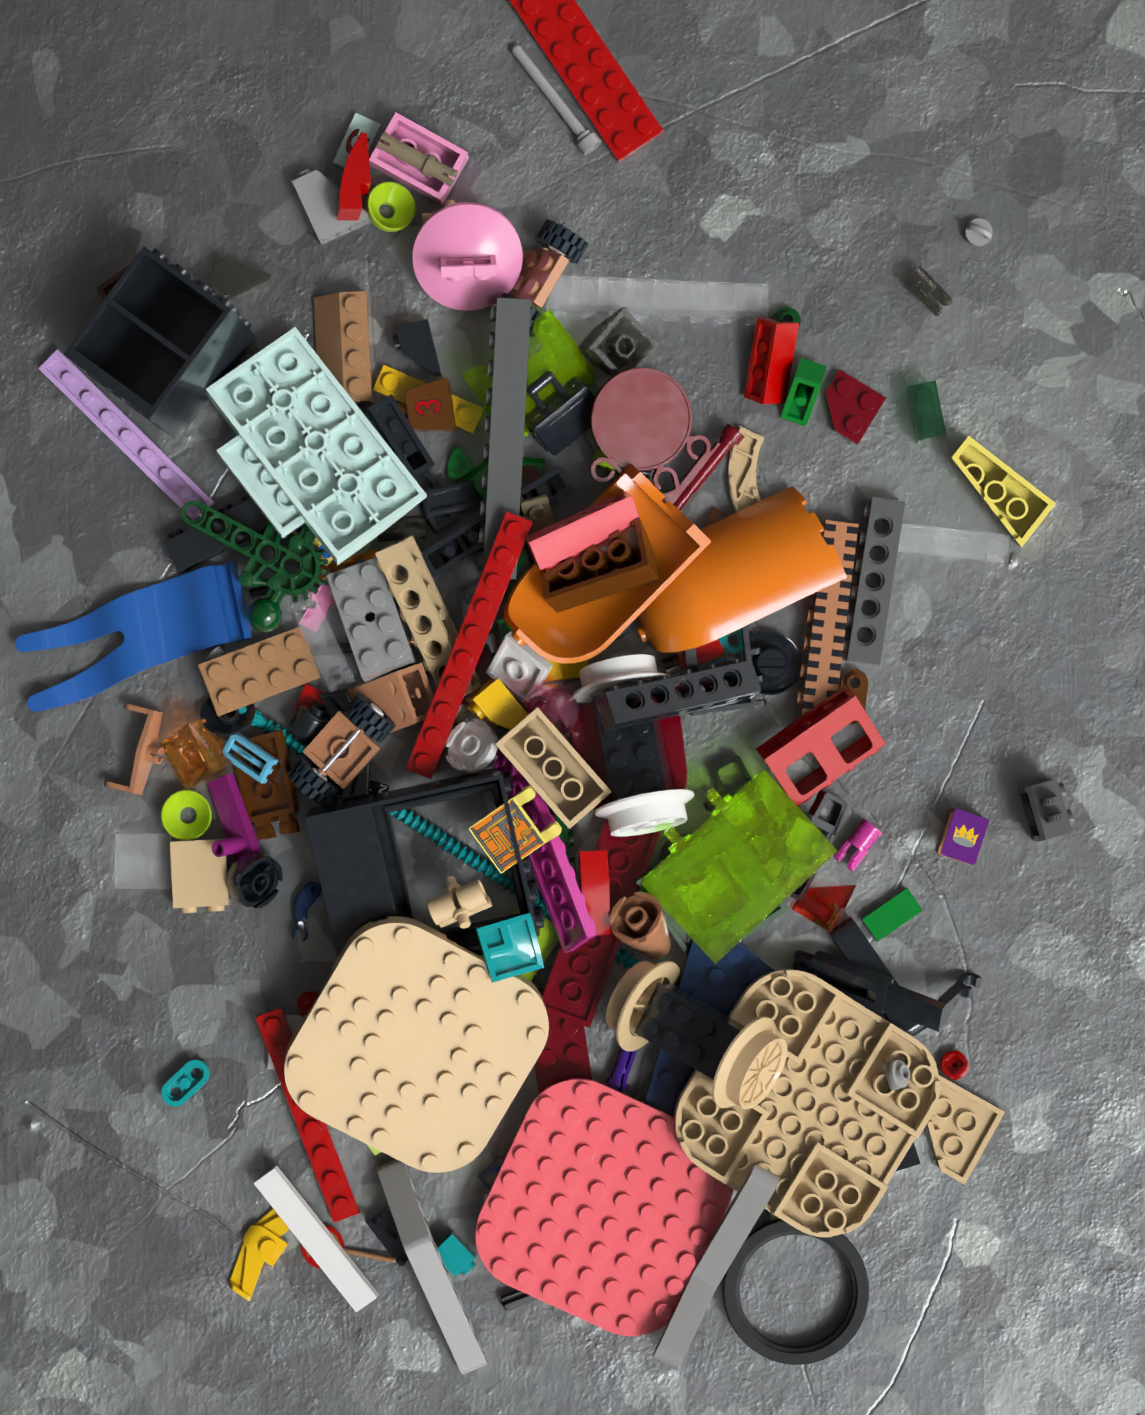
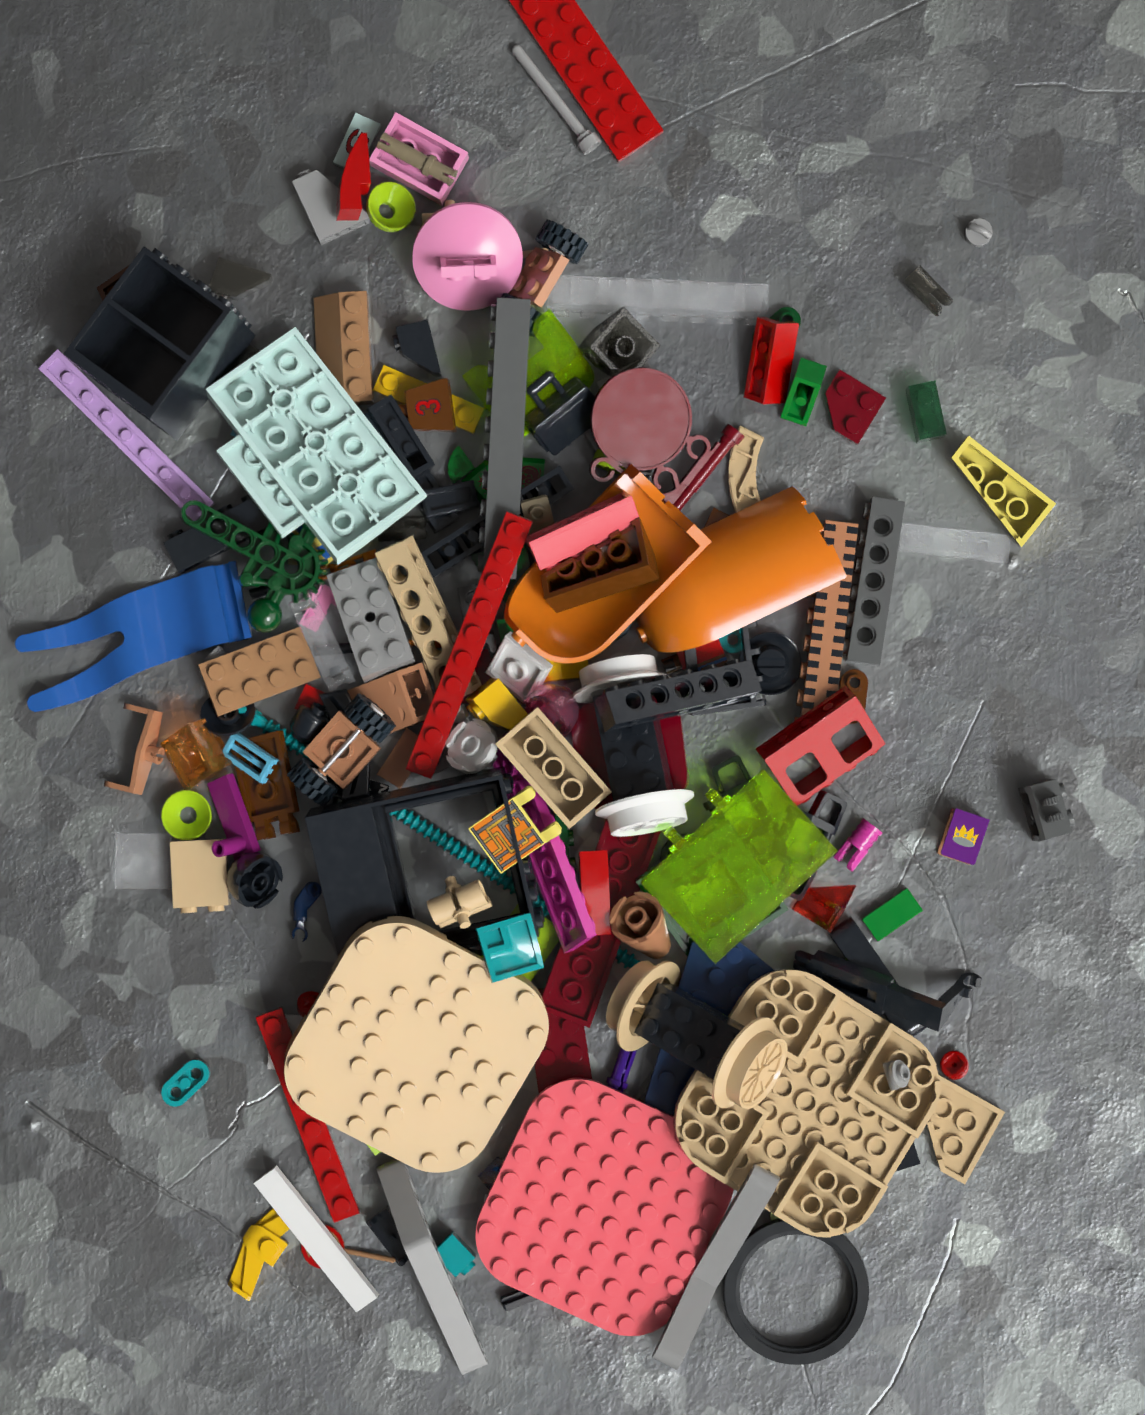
none -> nougat tile [377,728,419,789]

